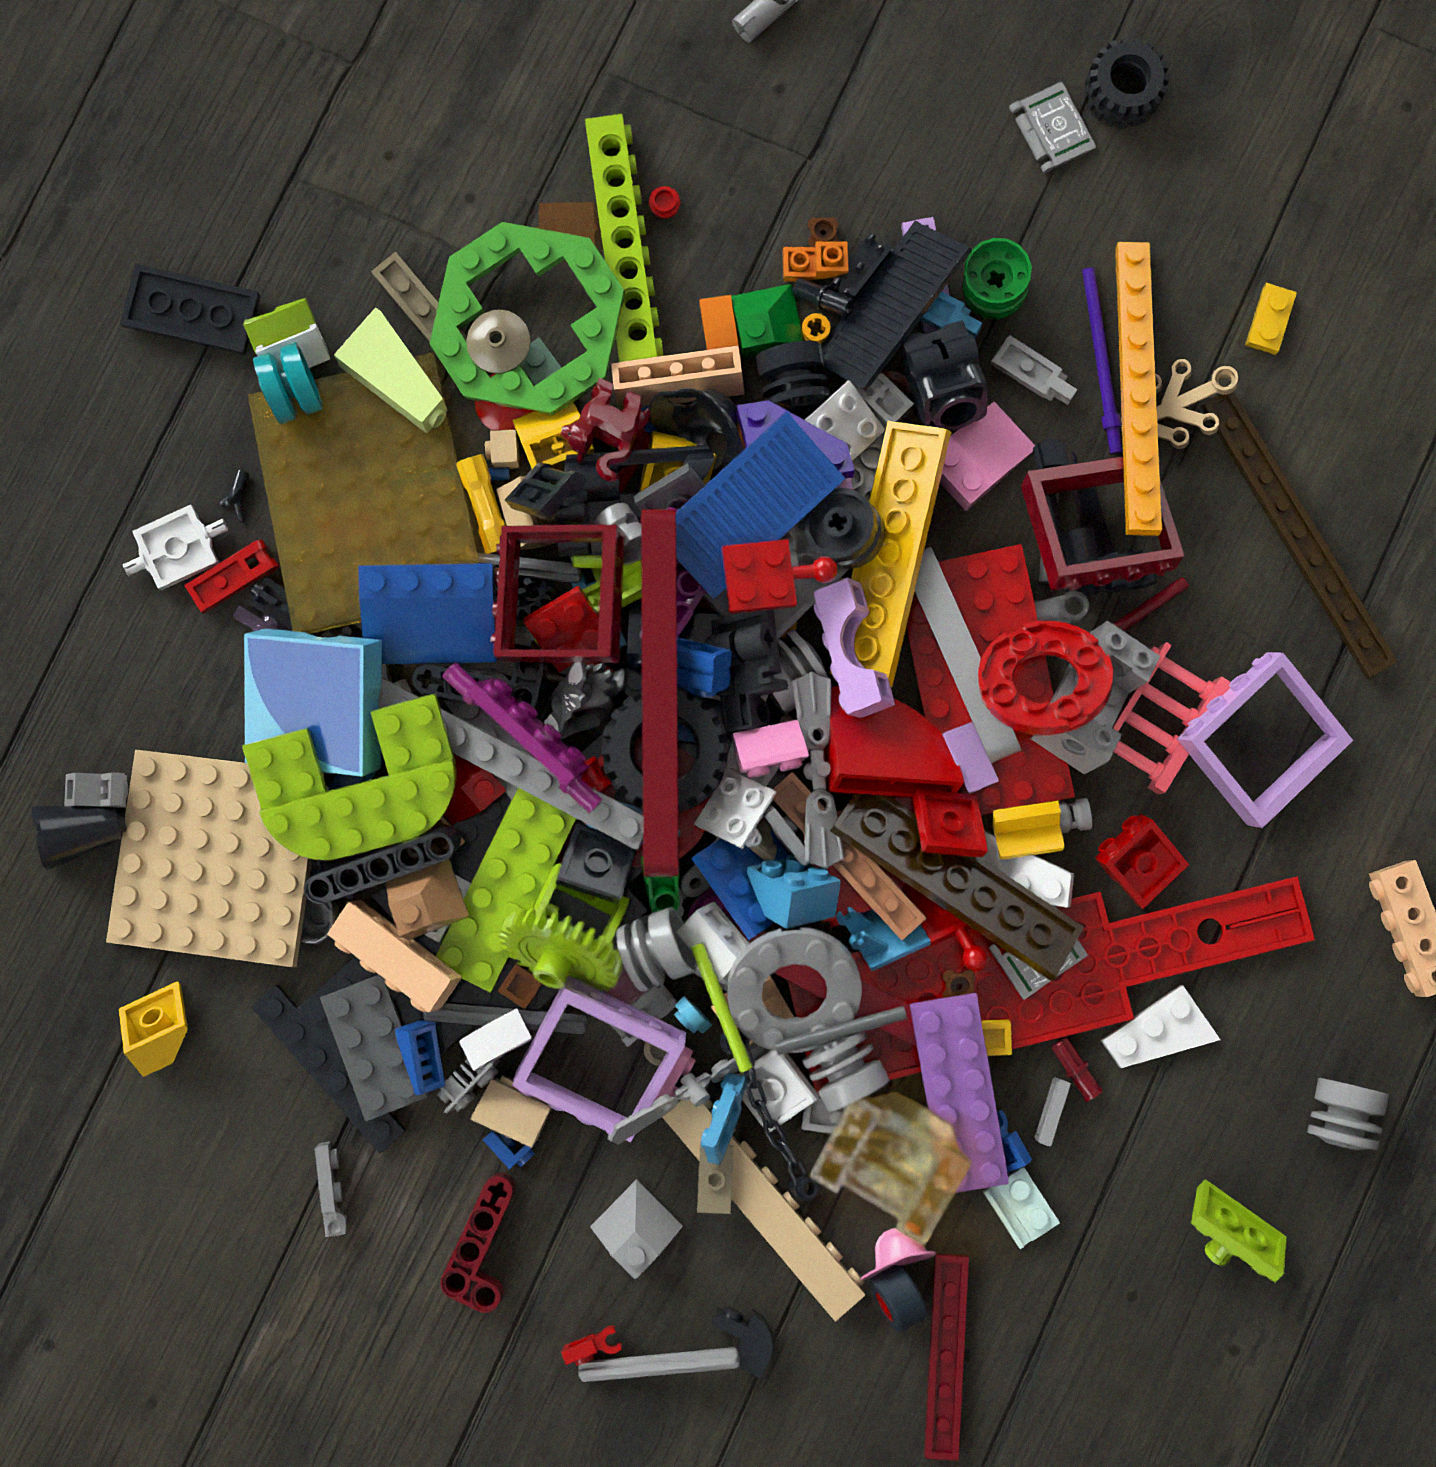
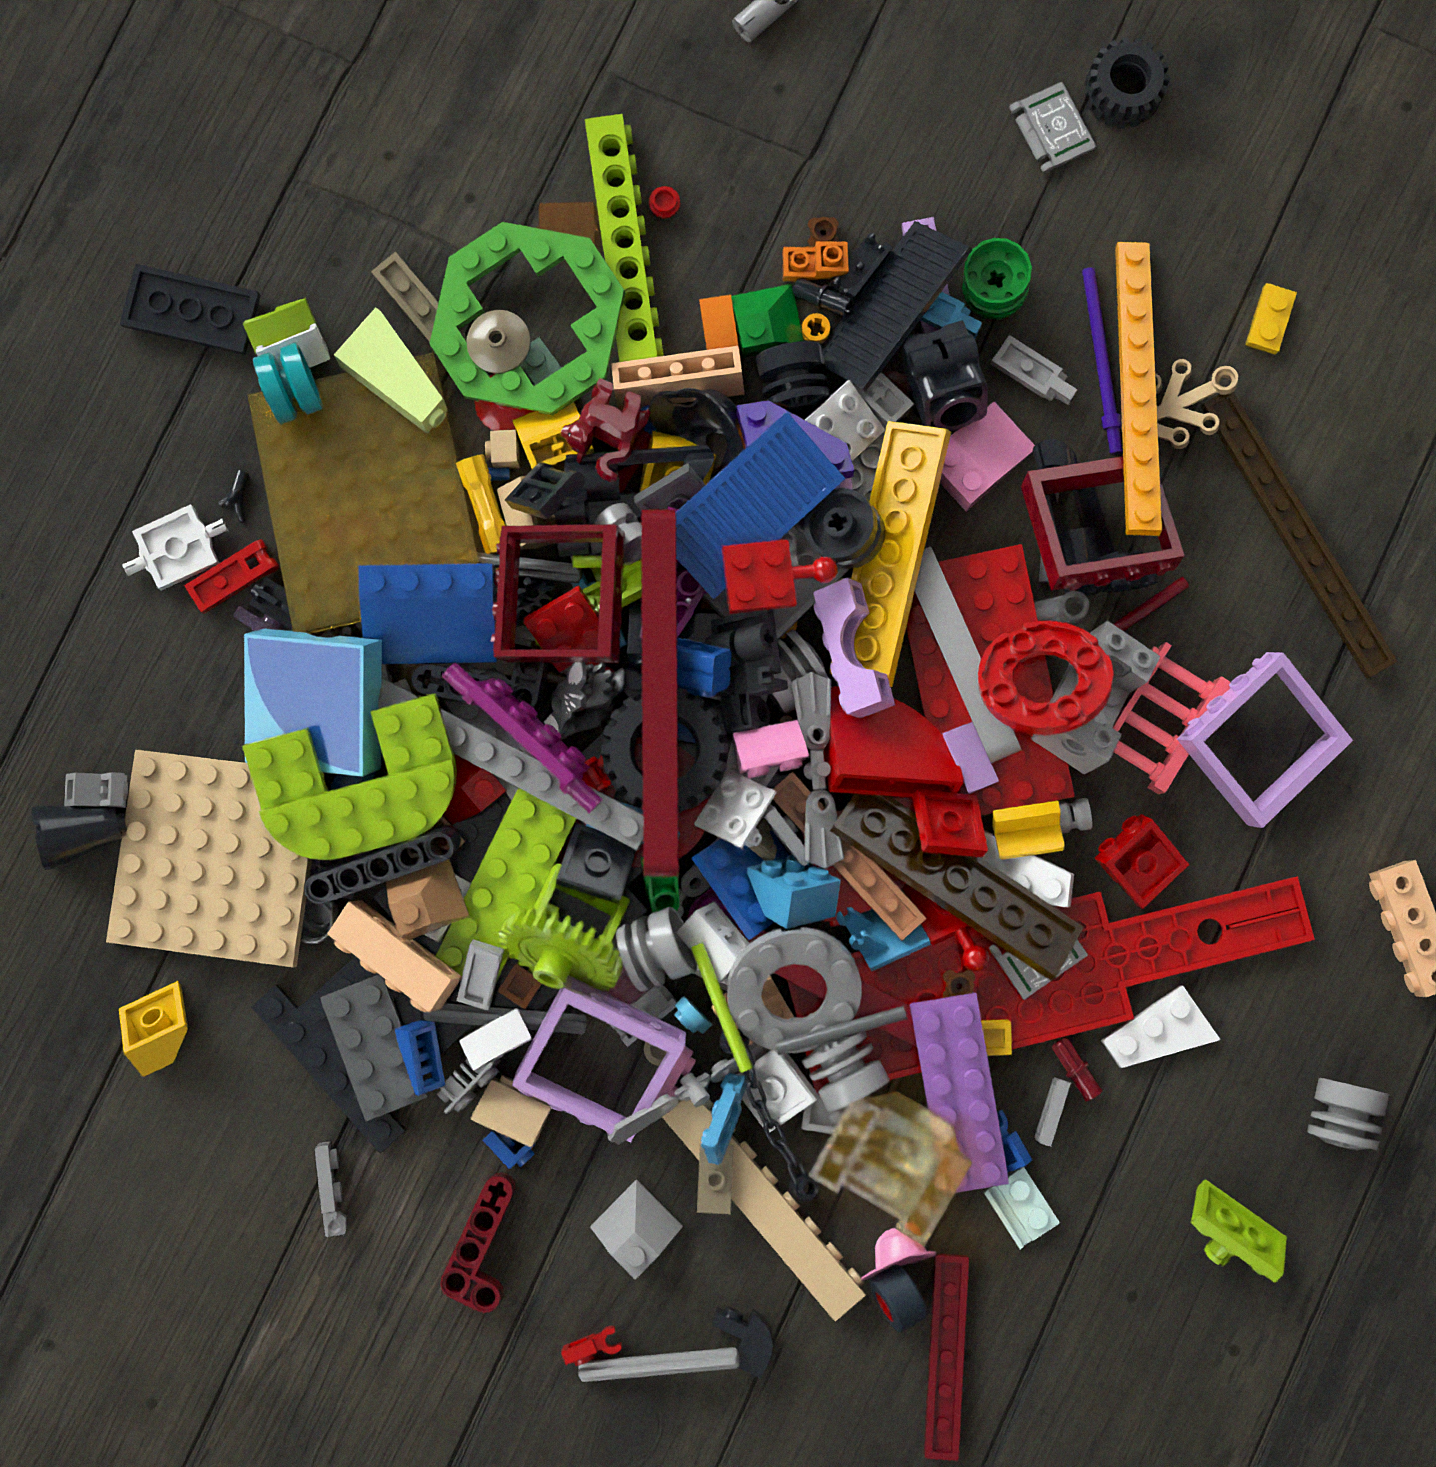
none -> light grey tile [457,939,504,1011]

